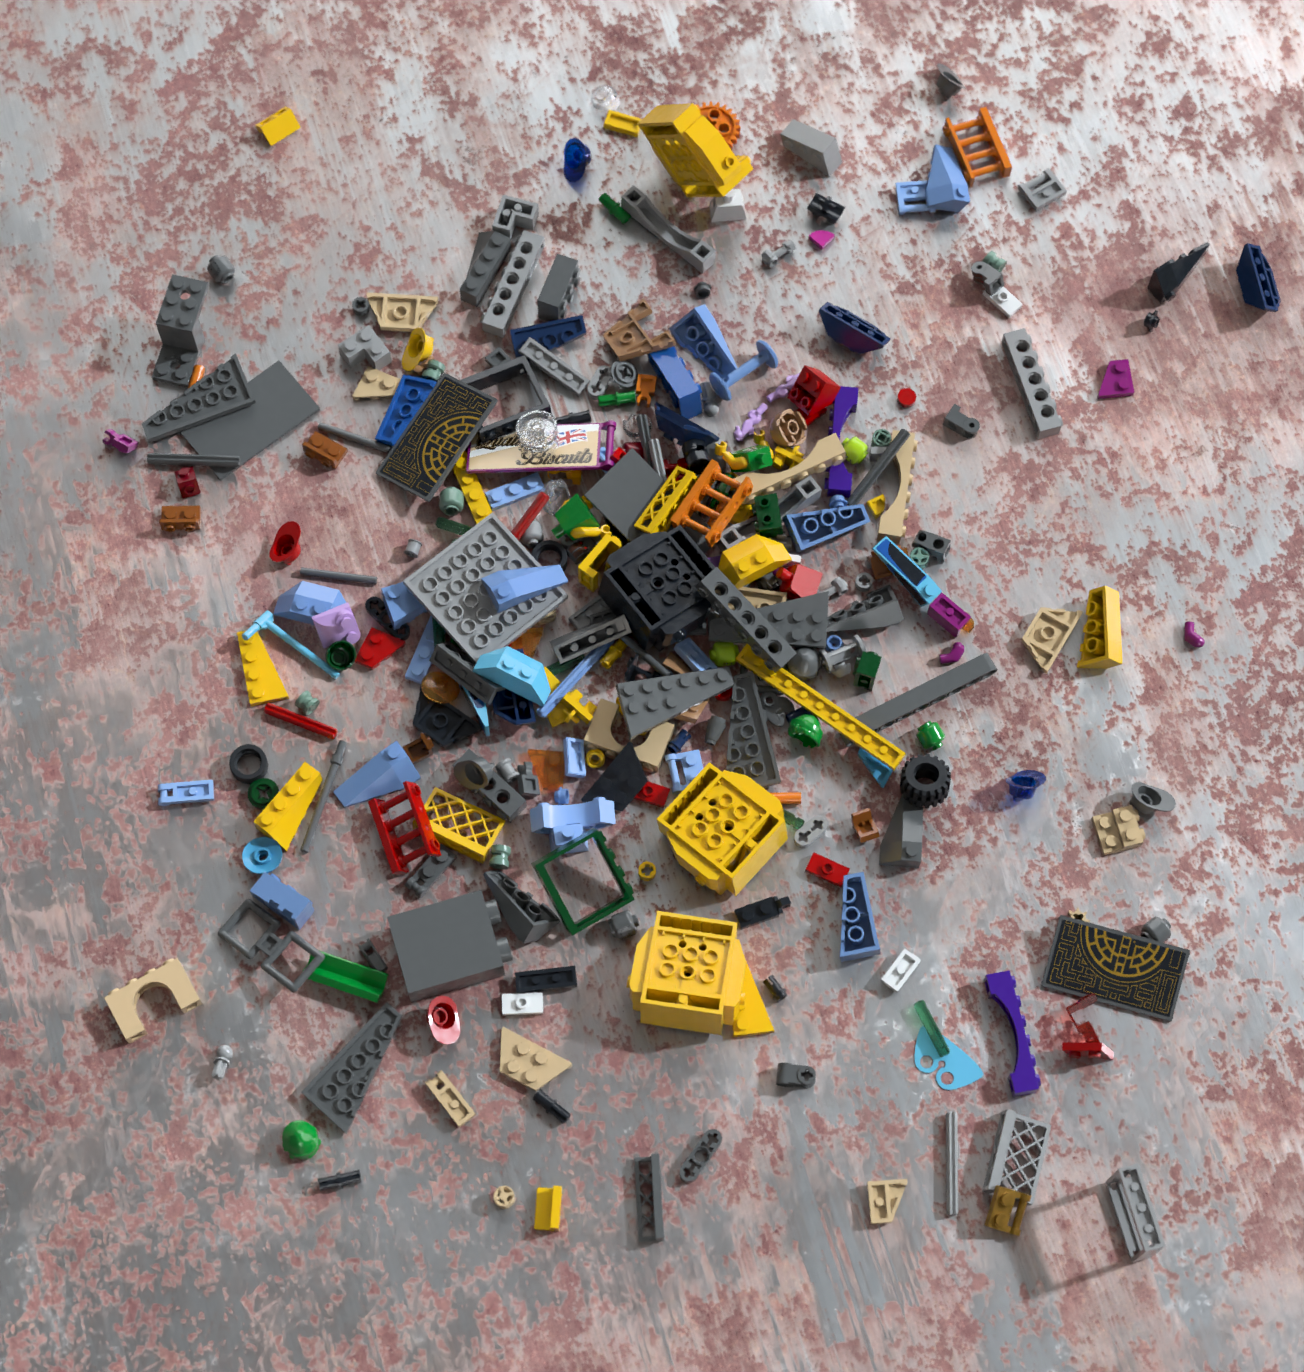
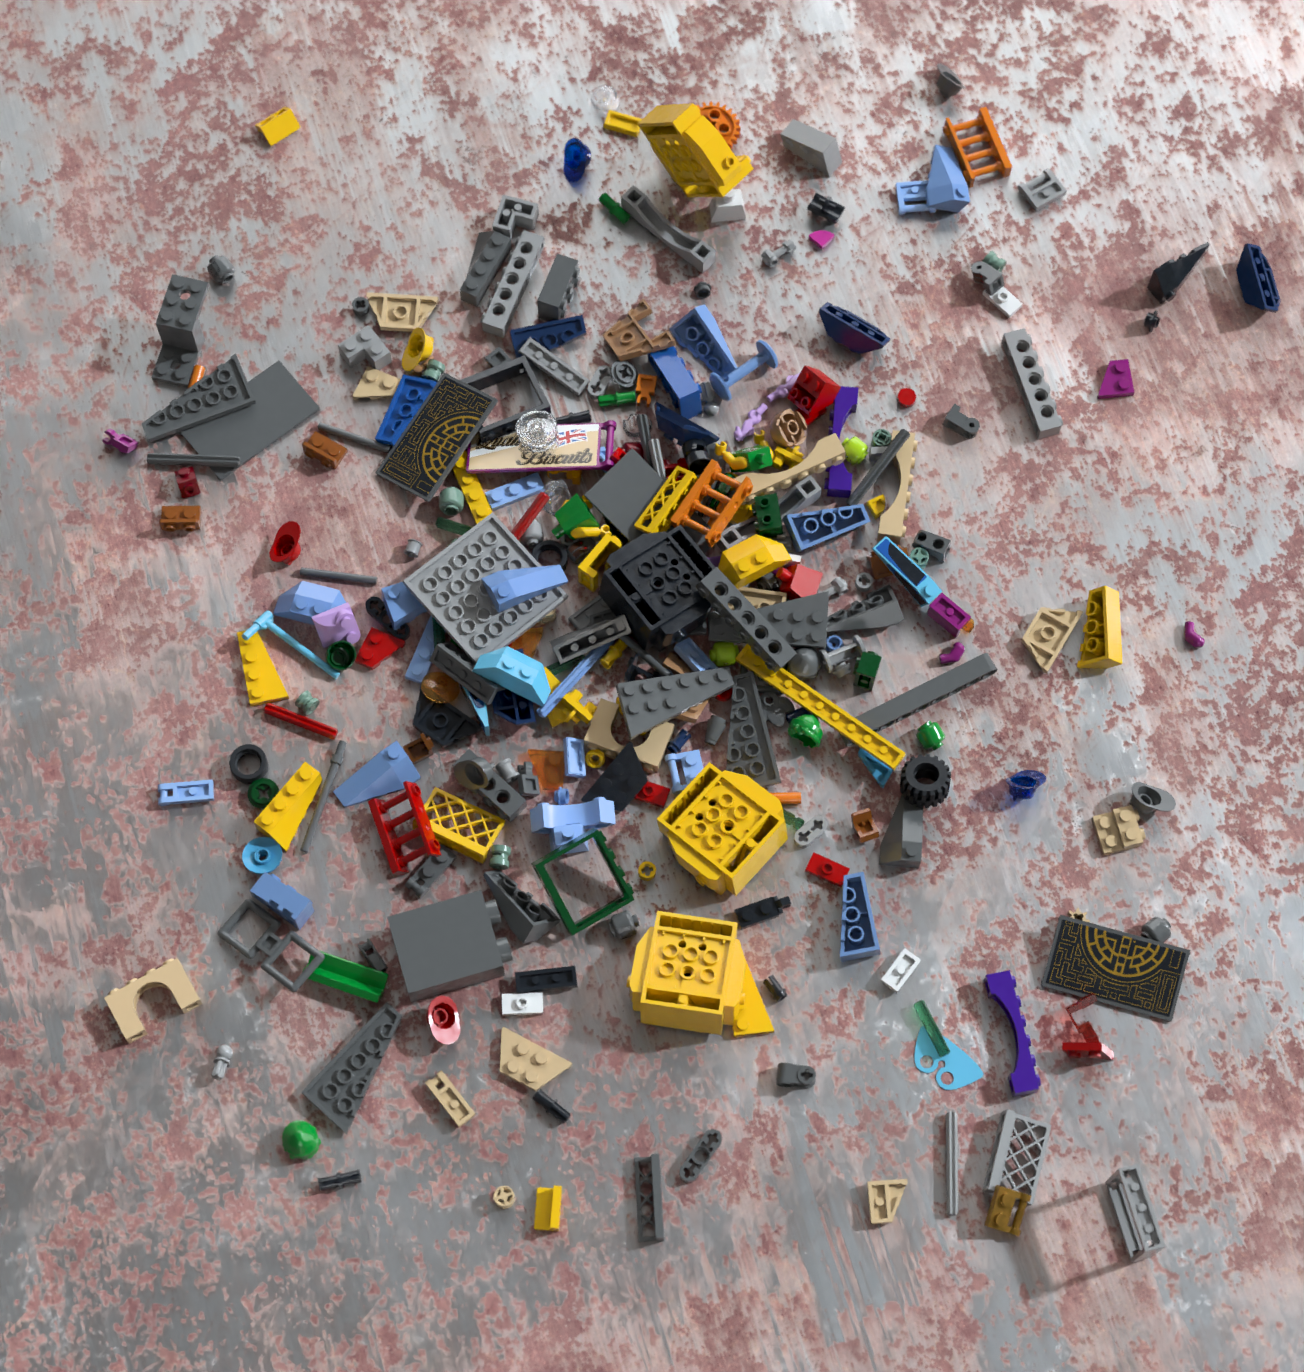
medium blue plate [829,495,848,509] -> none

